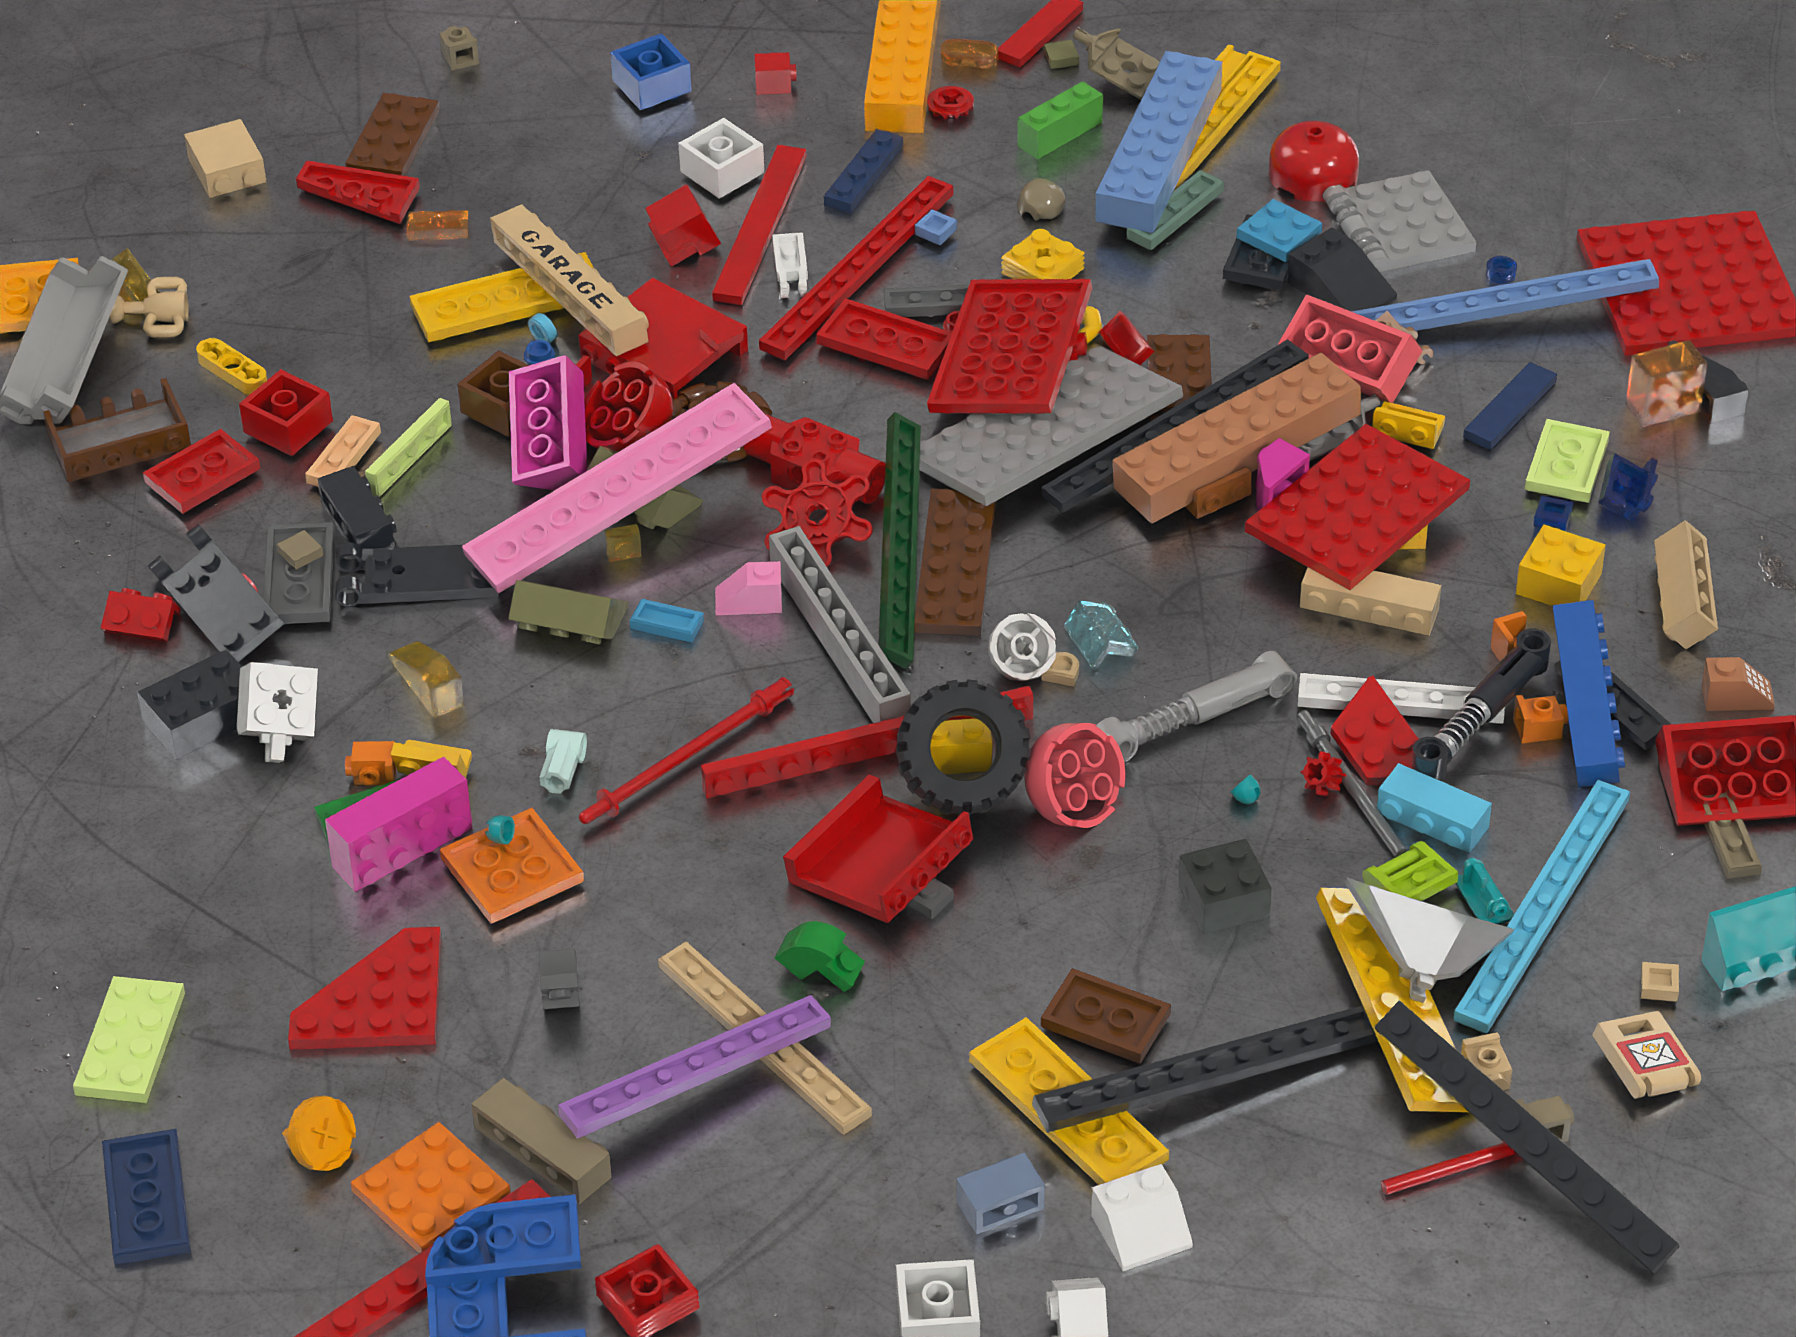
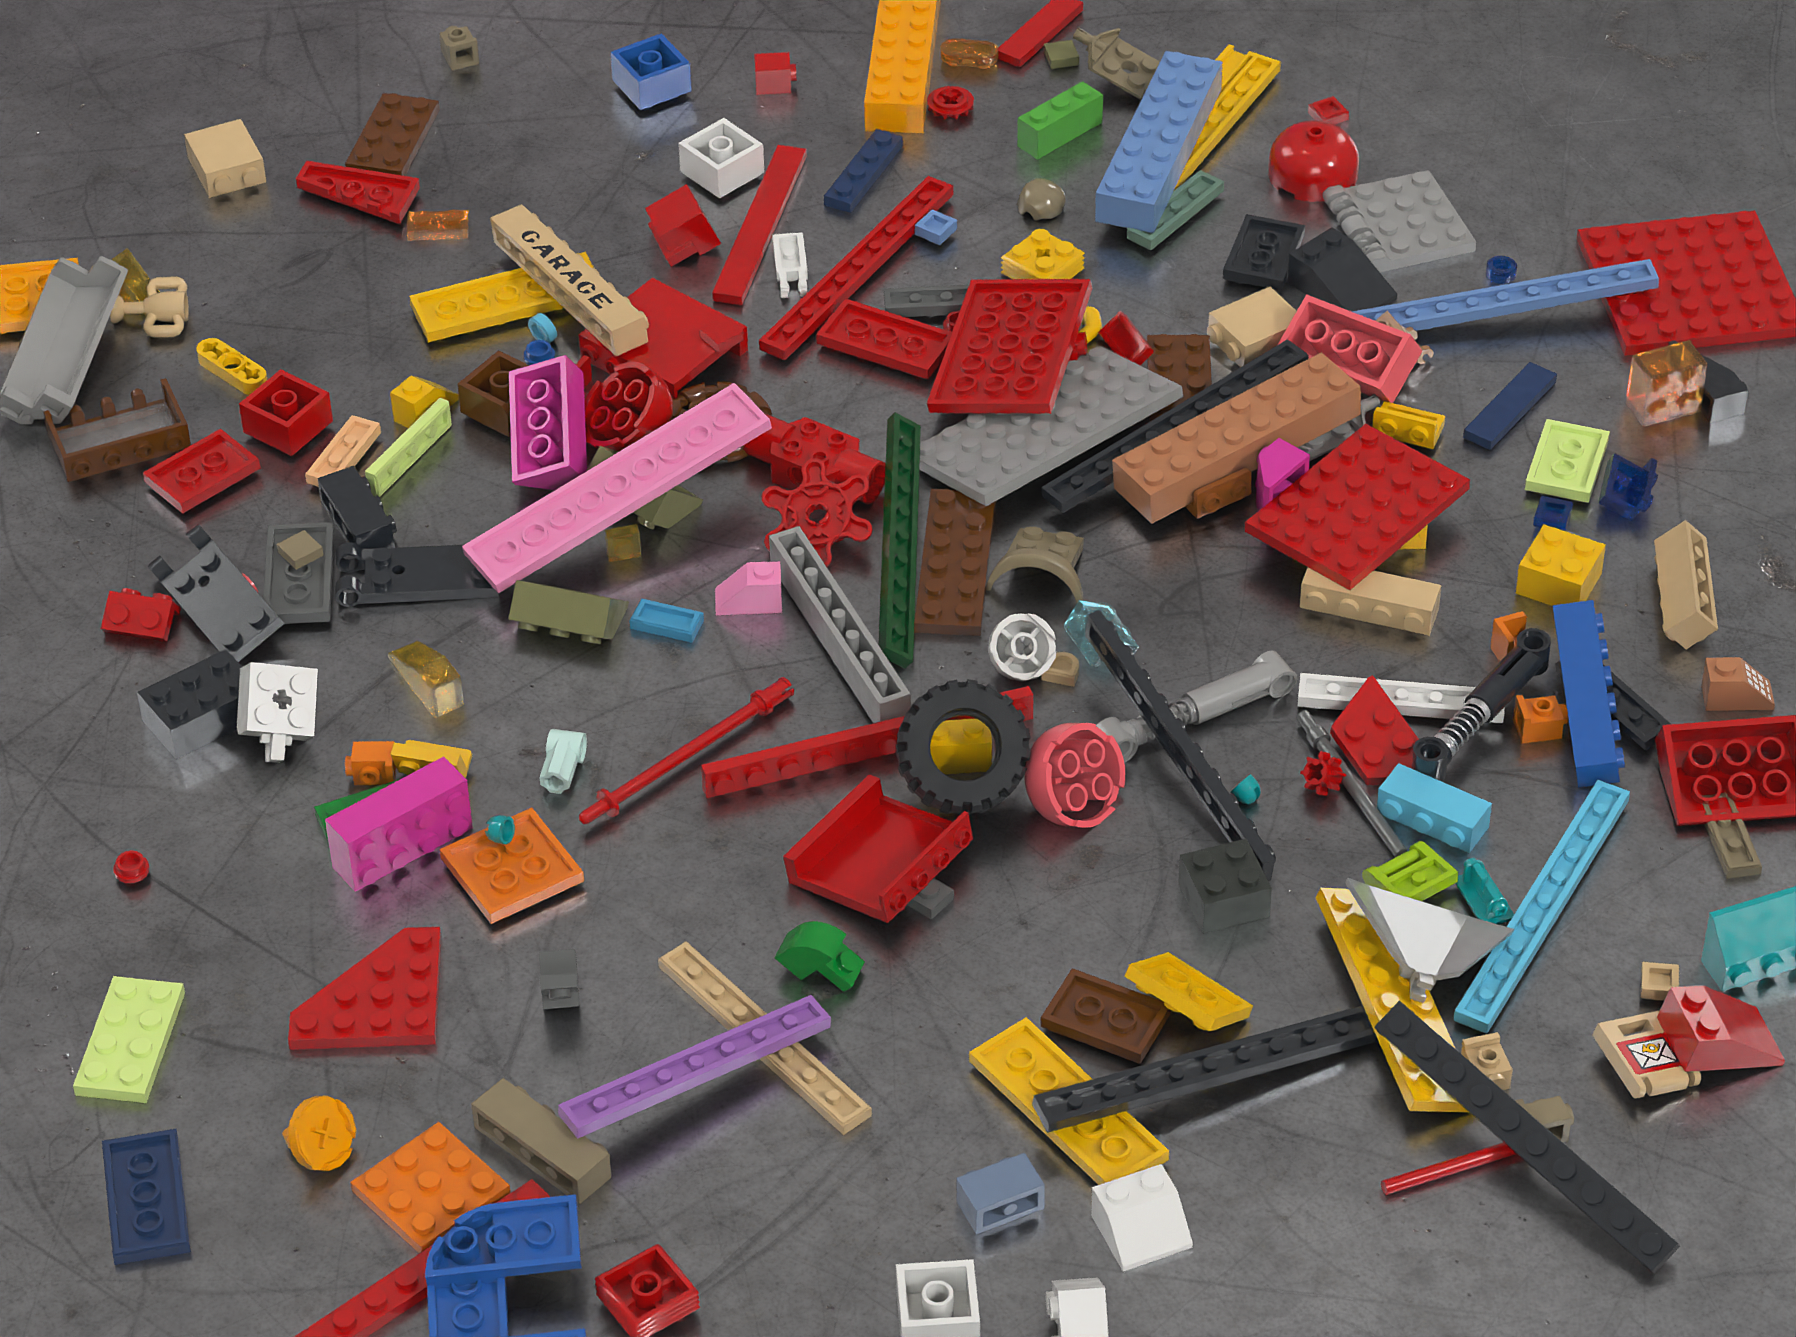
dark azure plate [1236,199,1323,262] -> none
none -> red plate [113,850,149,883]
none -> yellow slope [390,375,459,428]
none -> dark tan piece [986,527,1084,605]
none -> black plate [1085,610,1276,881]
none -> yellow plate [1124,952,1253,1031]
none -> tan brick [1207,287,1297,368]
none -> red tile [1308,96,1349,125]
none -> red slope [1657,985,1785,1072]

